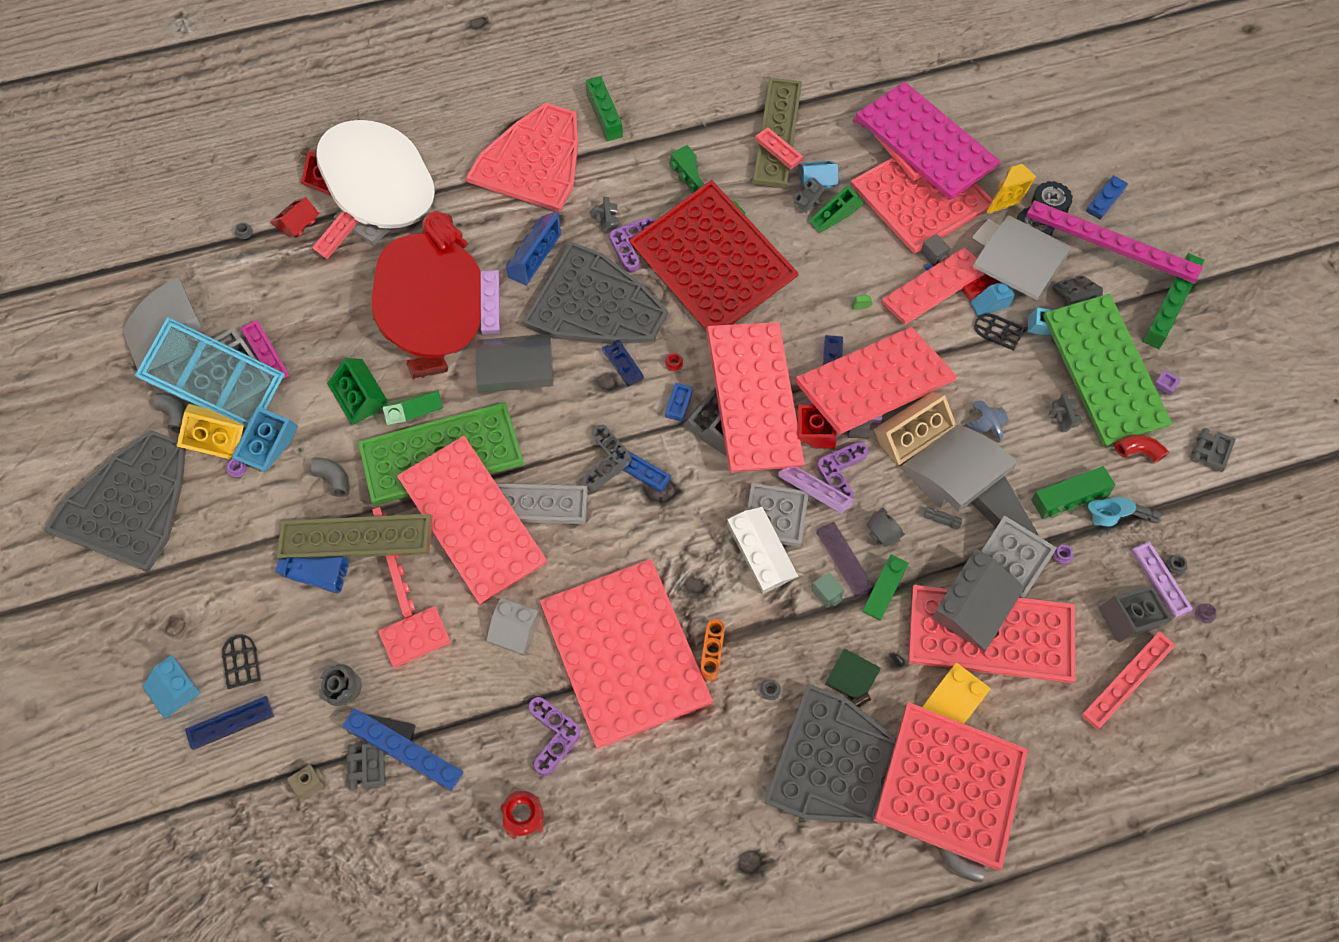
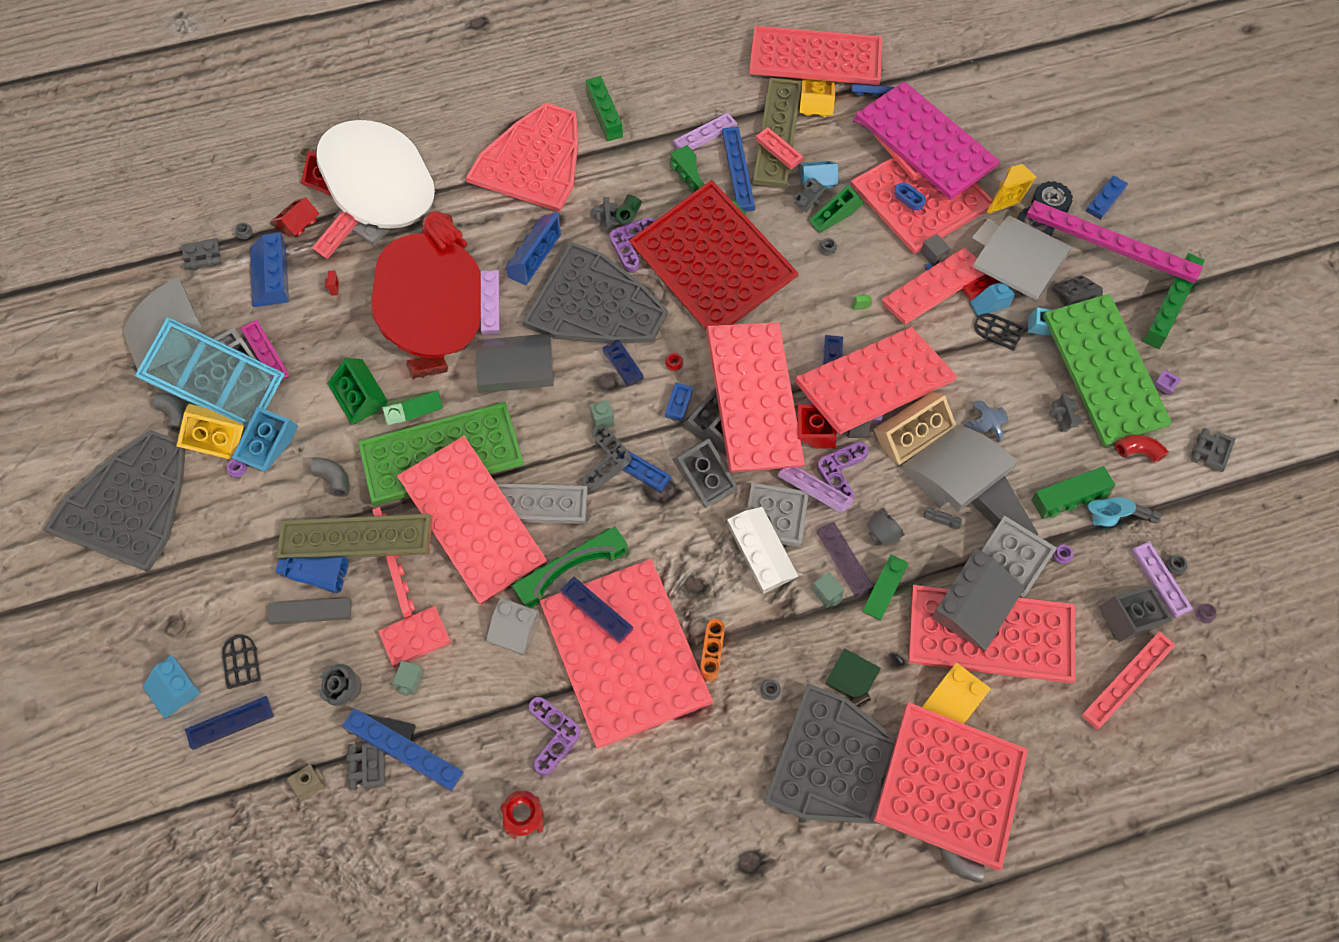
none -> dark grey plate [182,238,221,270]
none -> blue slope [250,232,289,307]
none -> dark grey tile [268,598,352,625]
none -> red plate [325,270,339,296]
none -> sand green brick [392,661,424,696]
none -> green arch [512,526,628,608]
none -> clear blue plate [560,576,634,644]
none -> sand green brick [590,399,615,428]
none -> dark green cylinder [616,194,642,226]
none -> dark grey slope [672,438,738,508]
none -> lavender tile [673,113,737,150]
none -> blue plate [722,127,755,211]
none -> coral plate [749,26,882,85]
none -> yellow slope [800,79,835,117]
none -> dark grey plate [819,238,837,255]
none -> blue plate [851,84,895,97]
none -> blue plate [894,183,926,211]

